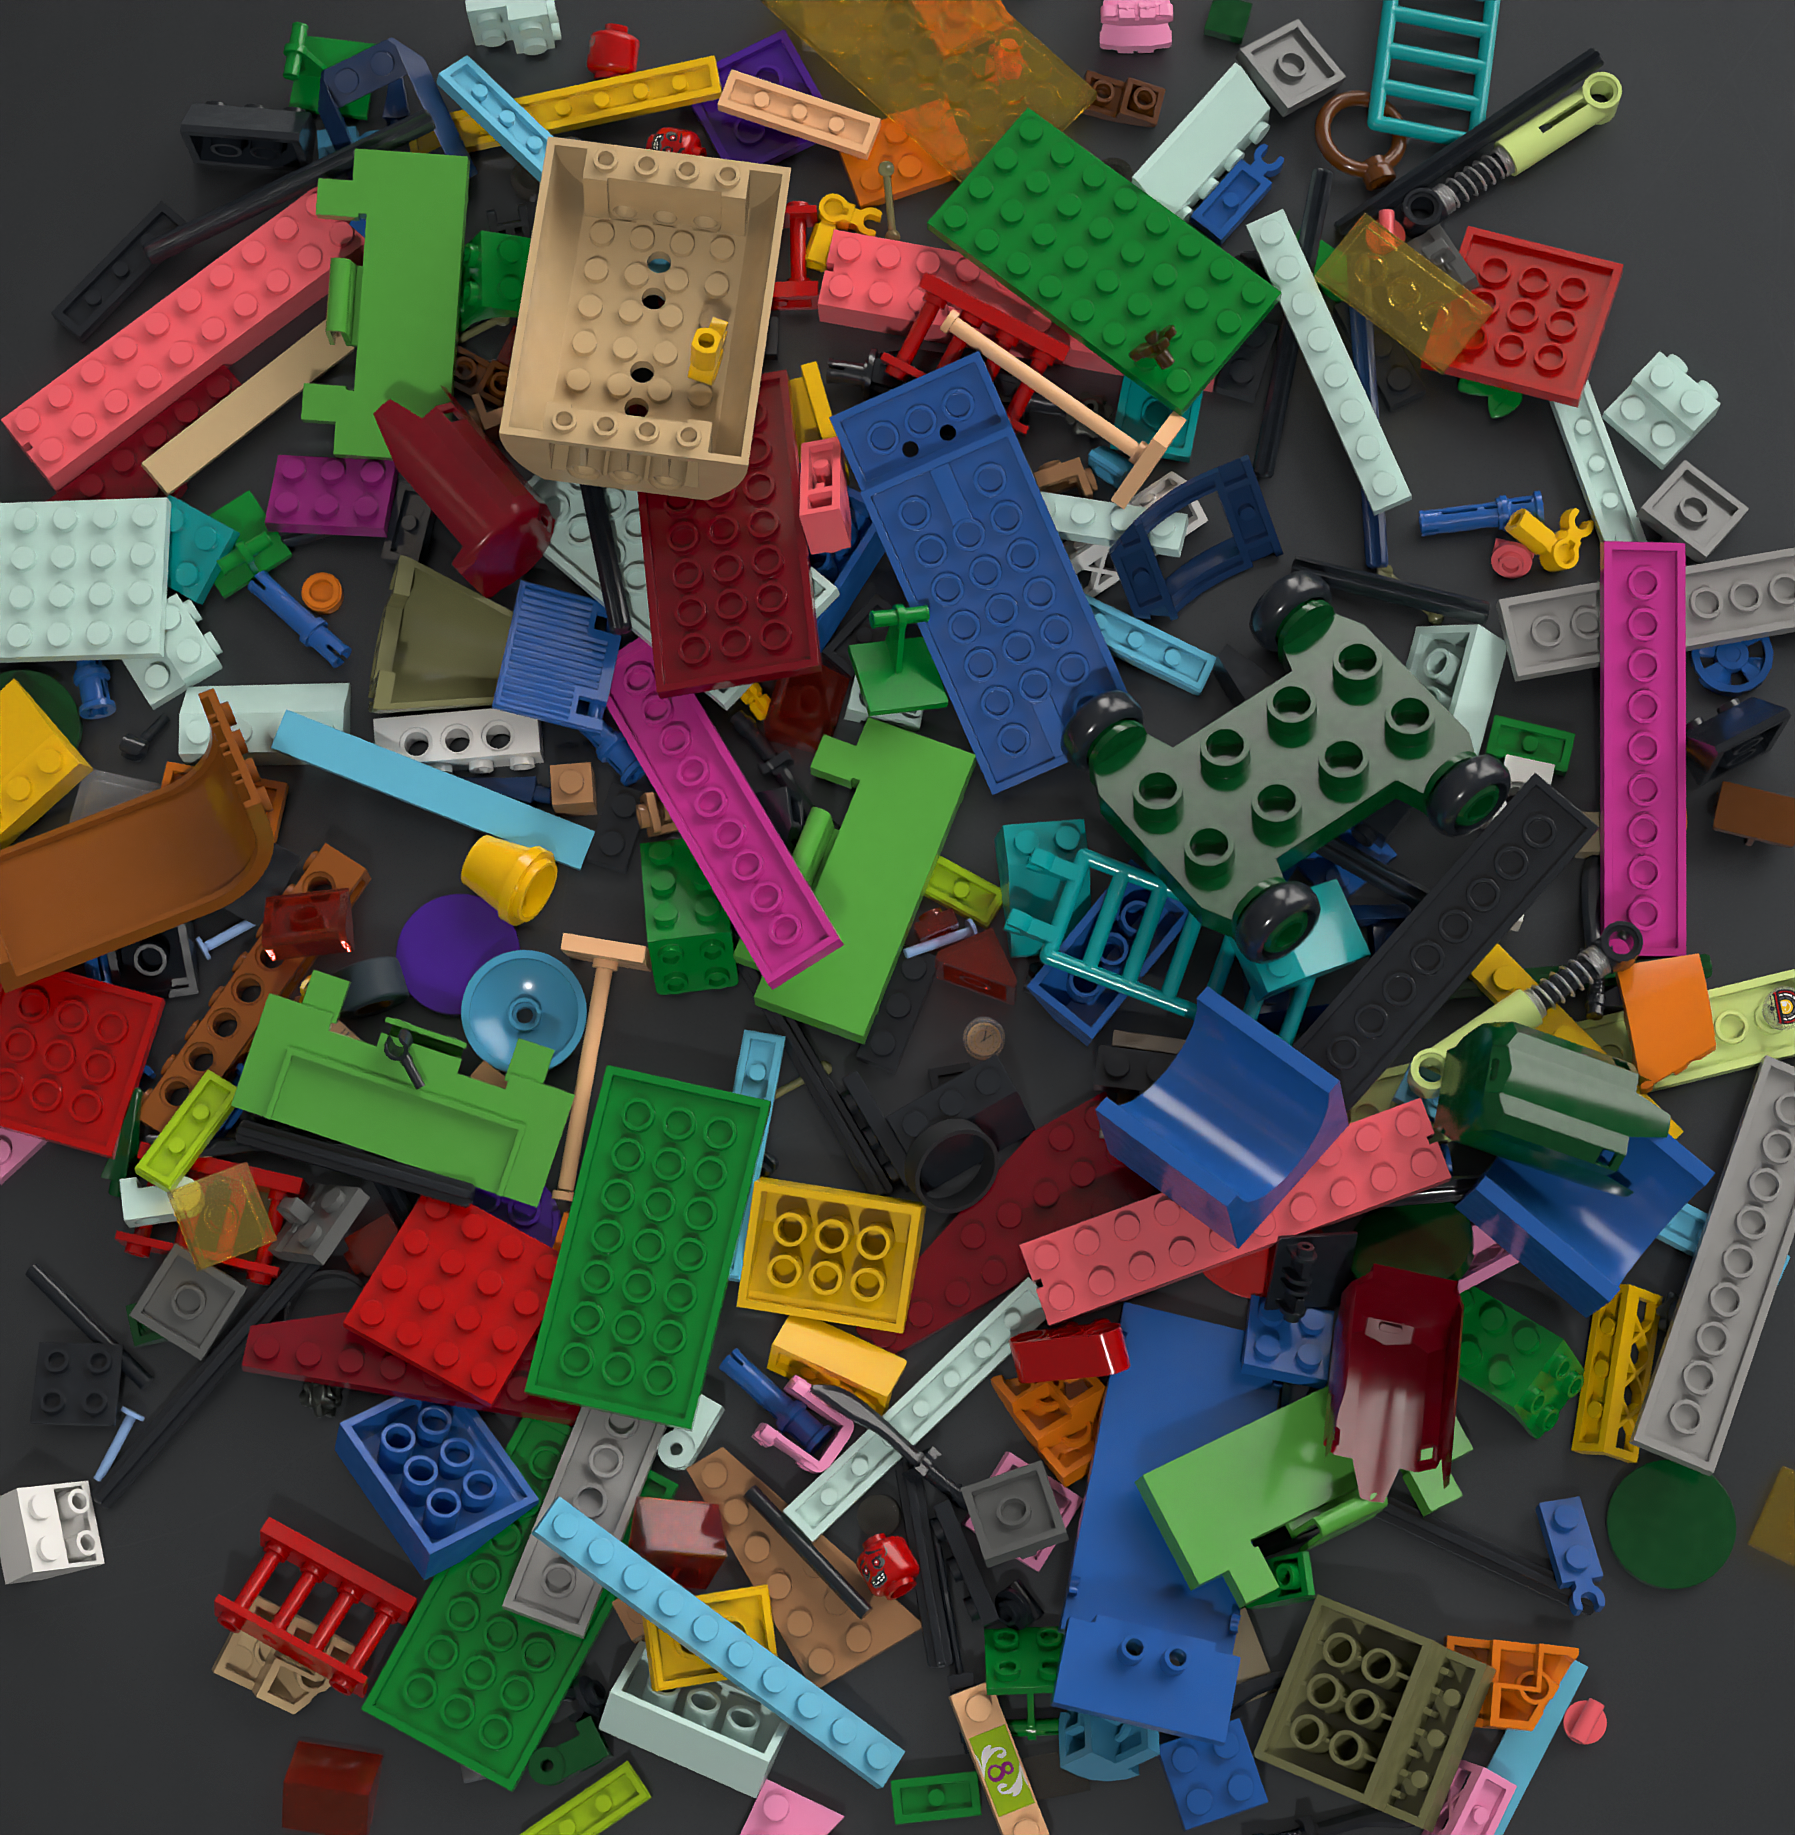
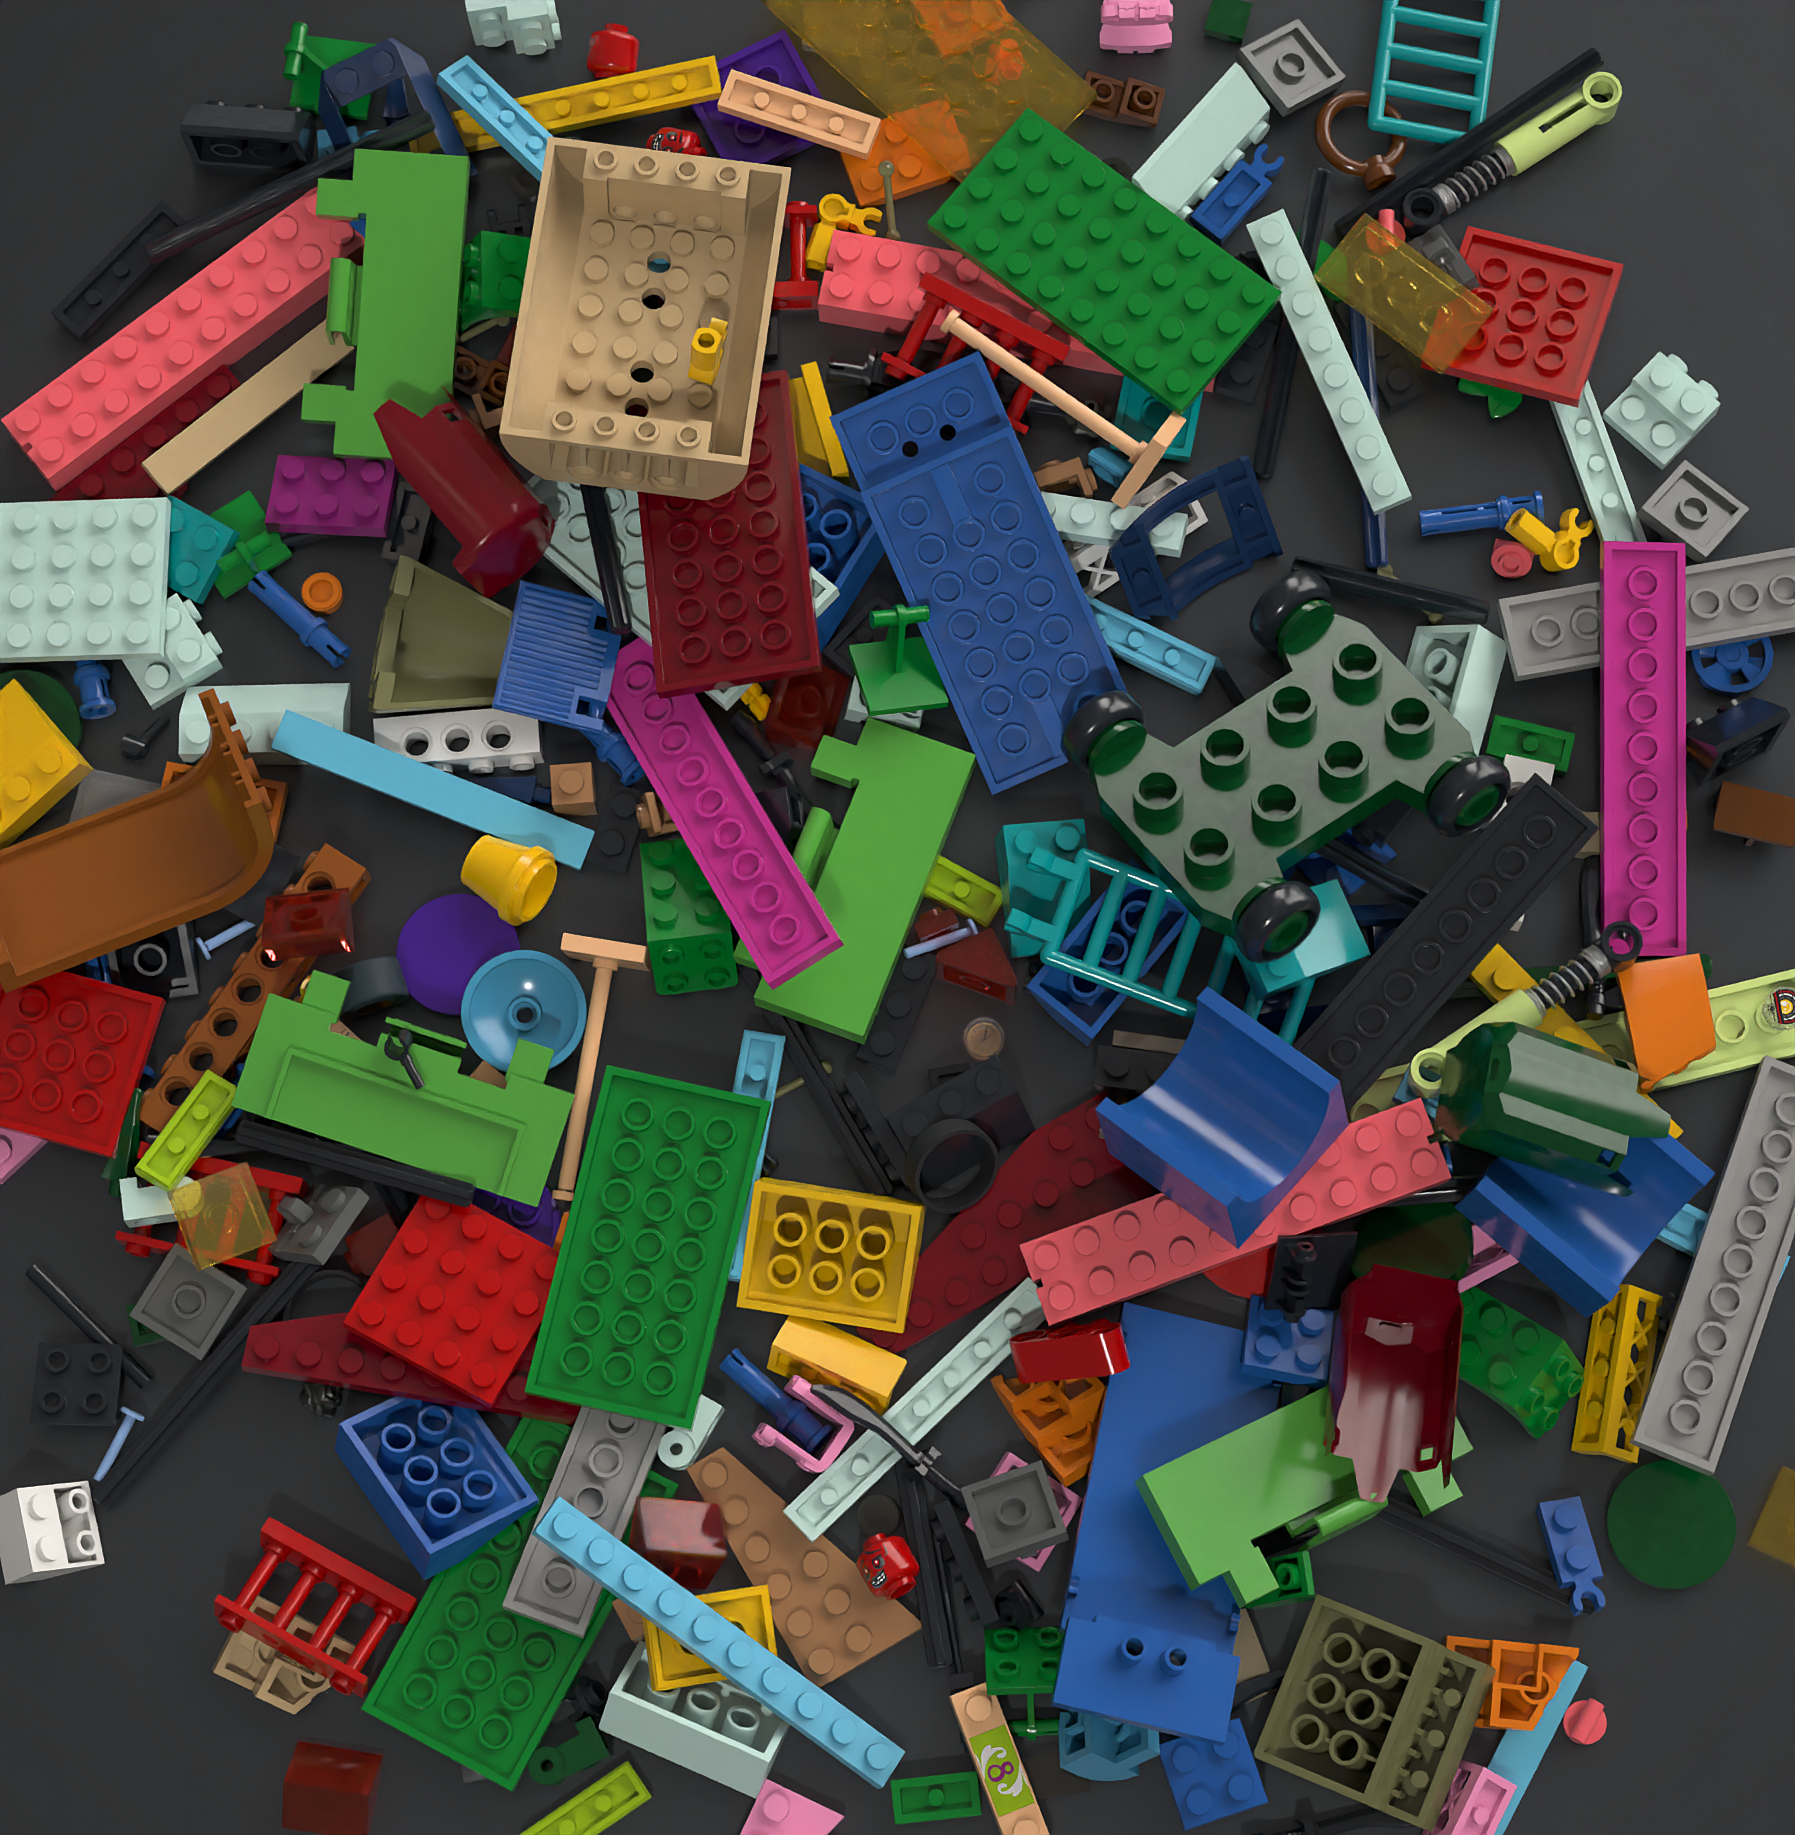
black bar [744,1485,873,1620] -> none
coral slope [799,437,852,555] -> none
dark brown plant [1128,325,1177,370] -> none

